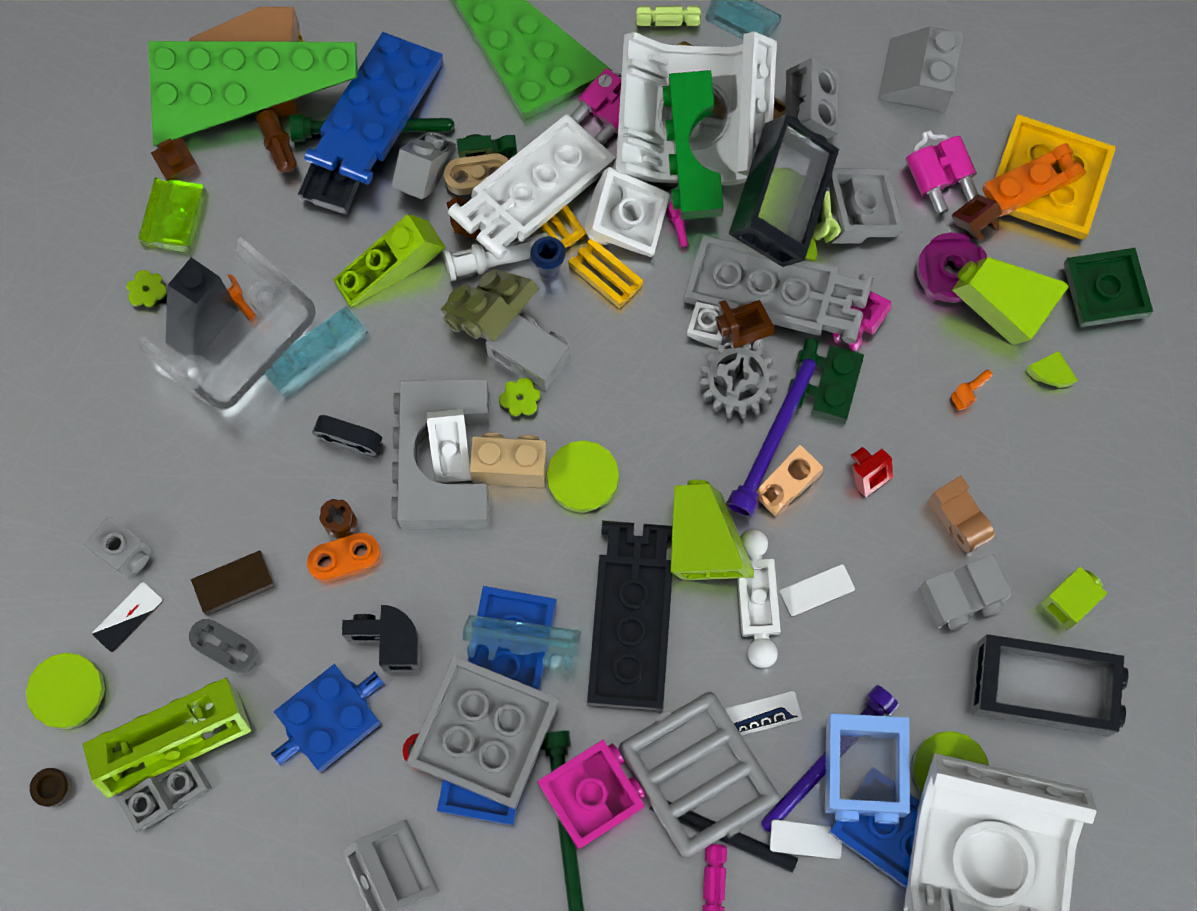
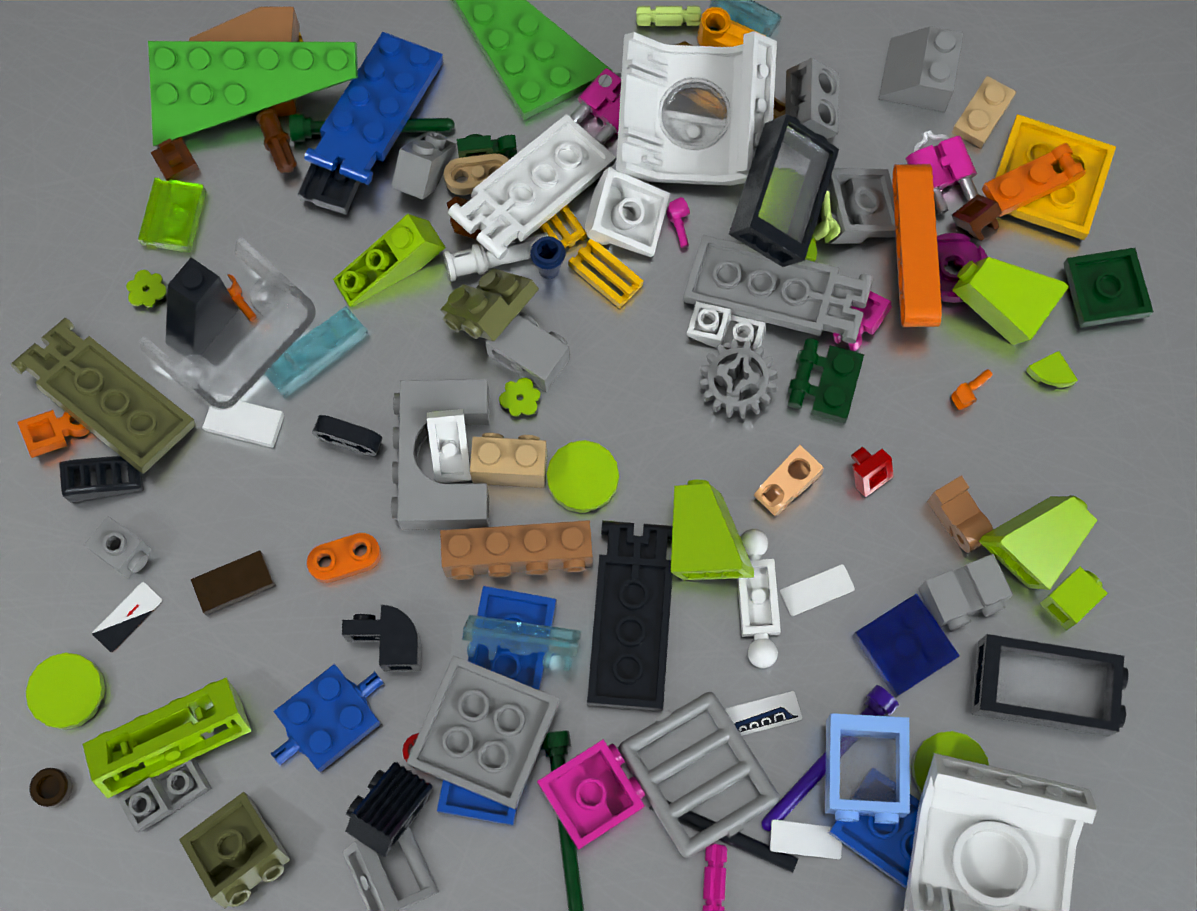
dark grey beam [189,619,258,673] -> none
reddish brown bush [319,499,358,539] -> none
green arch [662,70,724,220] -> none
reddish brown bracket [715,300,774,349] -> none
dark purple piece [726,358,816,517] -> none
none -> olive hinge [11,318,195,474]
none -> orange plate [17,410,90,458]
none -> black slope [59,456,143,503]
none -> olive plate [179,792,290,909]
none -> white tile [203,395,285,448]
none -> black brick [345,762,432,857]
none -> medium nougat brick [440,520,593,580]
none -> light orange piece [697,7,766,47]
none -> clear blue plate [853,593,960,698]
none -> orange beam [892,164,942,328]
none -> tan plate [952,76,1016,149]
none -> lime slope [979,495,1097,590]

